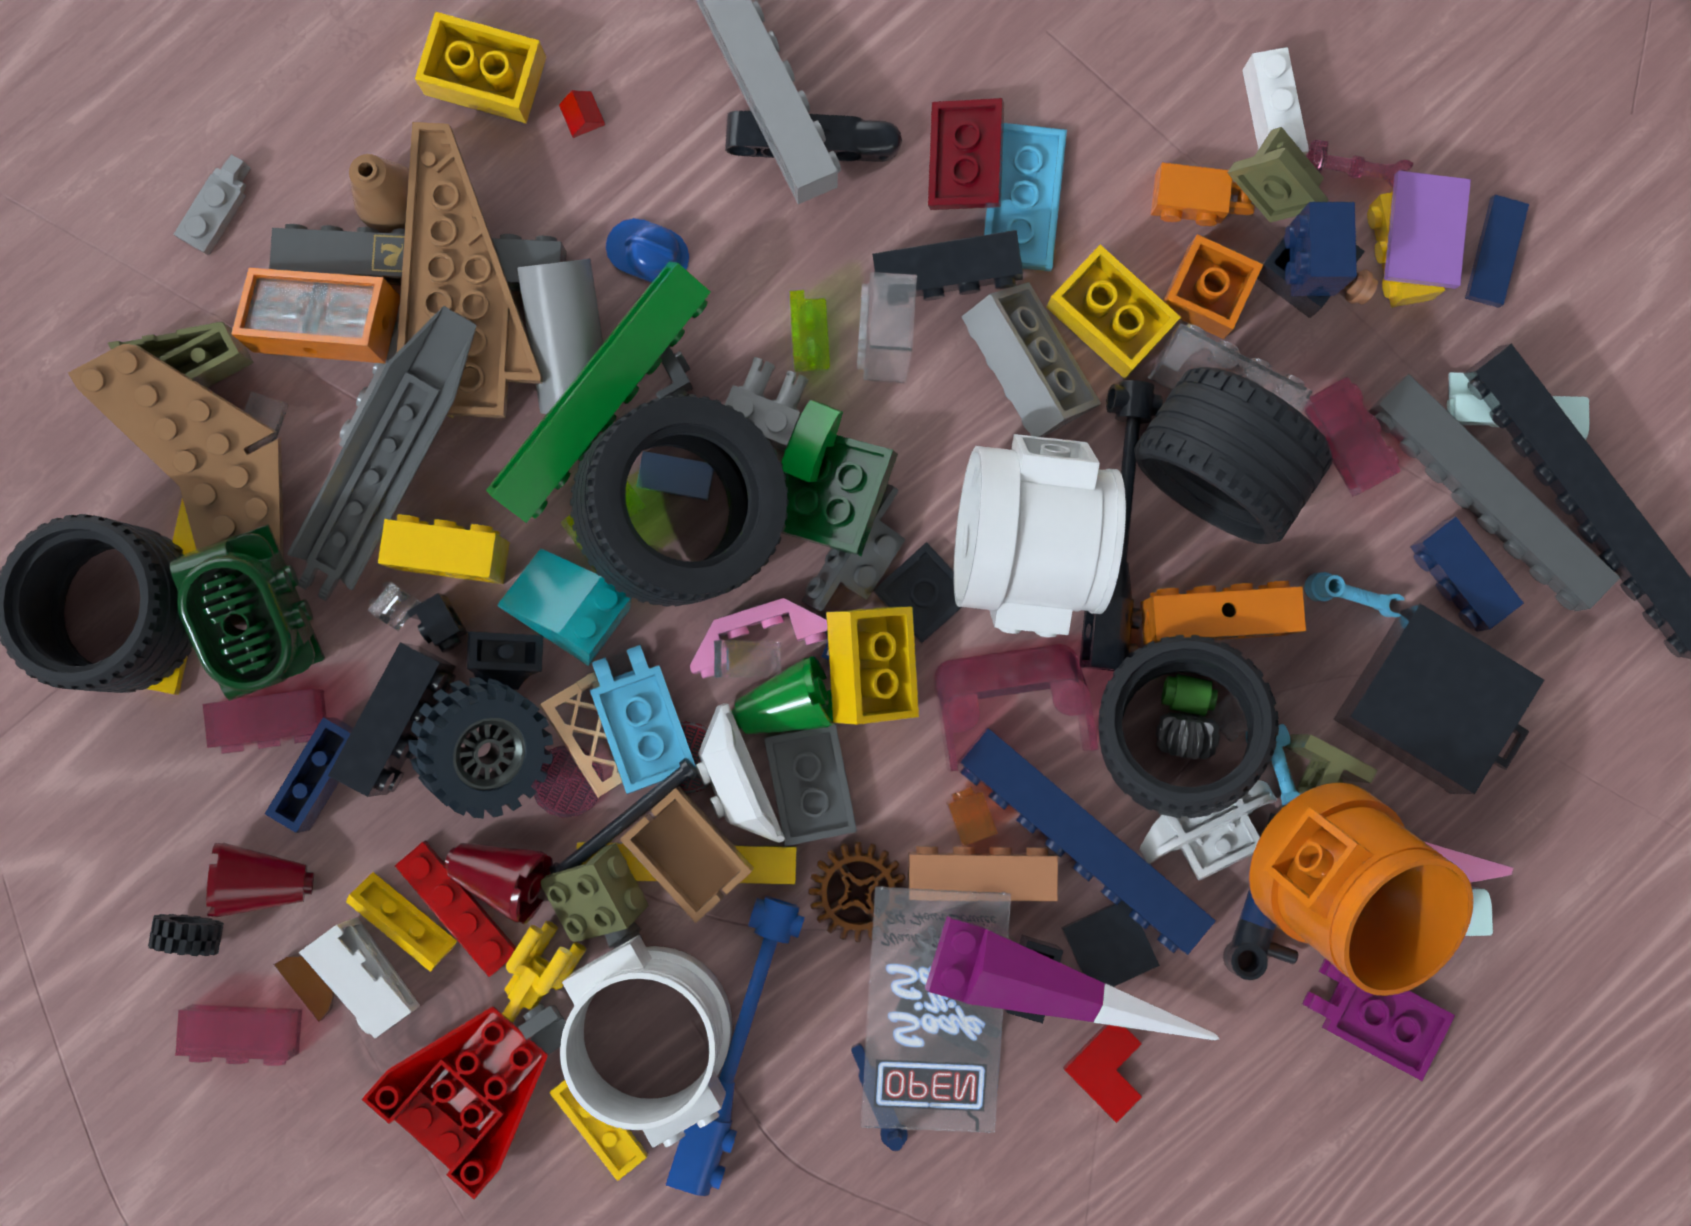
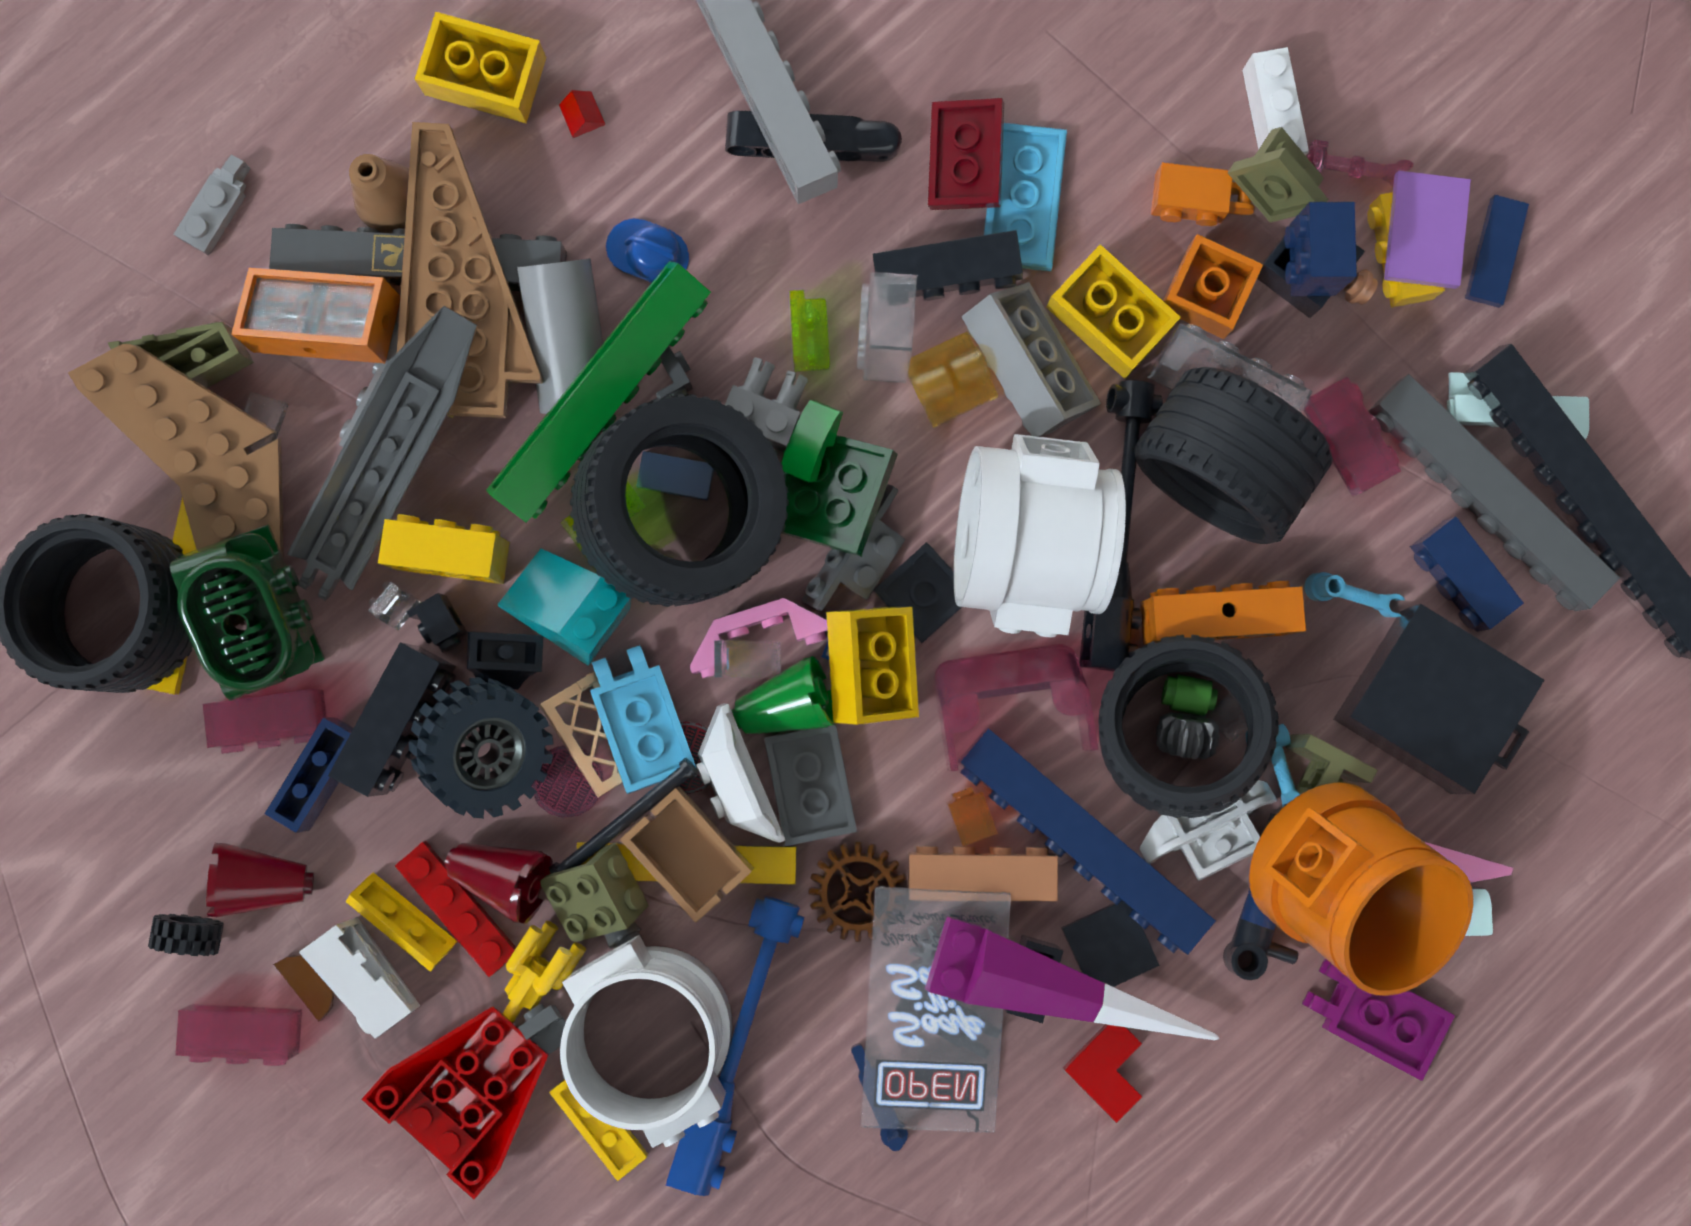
none -> clear yellow plate [902,331,998,428]

